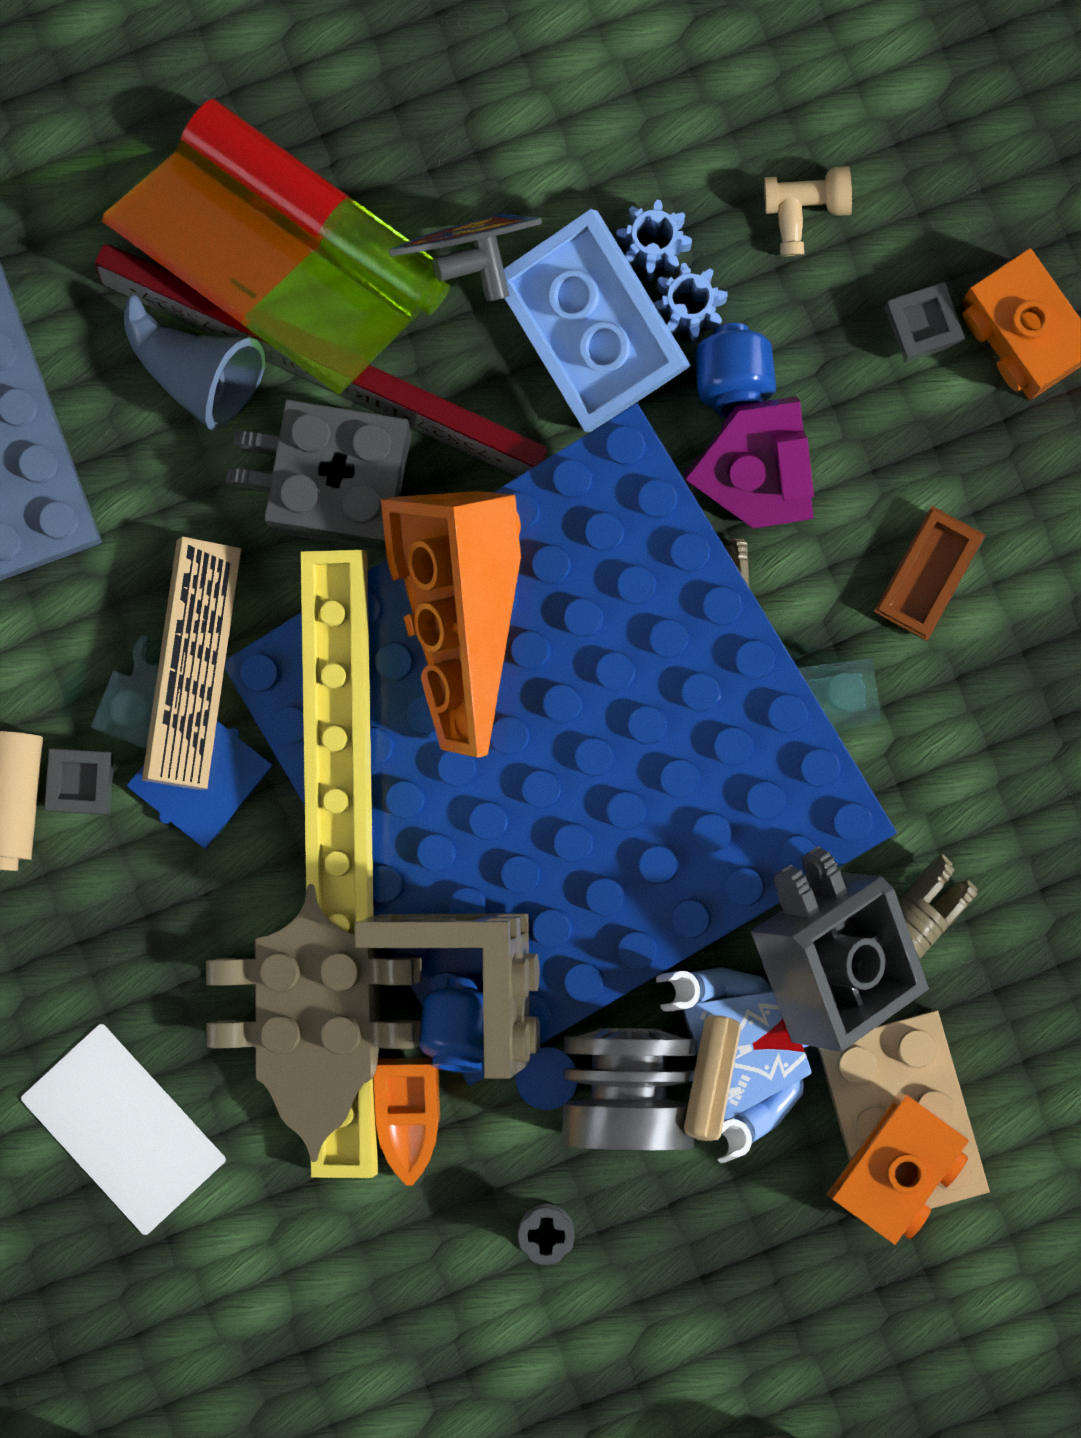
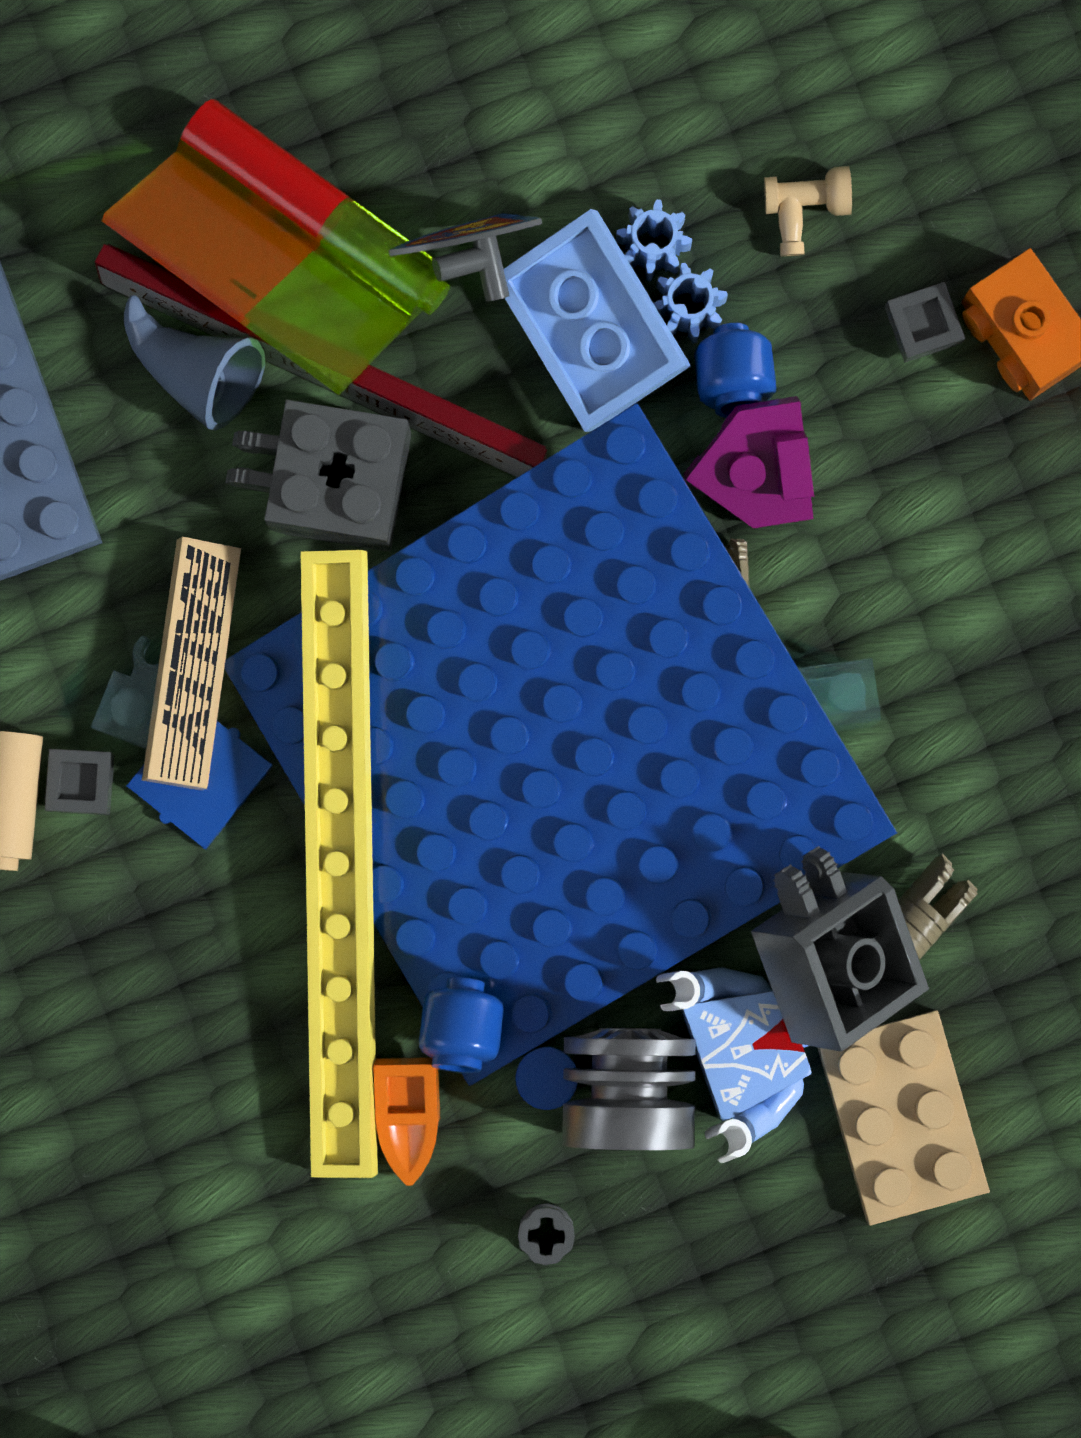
white sticker [21,1024,226,1235] -> none
dark tan animal [206,884,422,1162] -> none
dark tan bracket [355,913,540,1079] -> none
orange wedge [381,491,521,758] -> none
tan axle [684,1015,741,1141] -> none
orange brick [826,1092,969,1245] -> none
dark orange tile [873,506,985,641] -> none

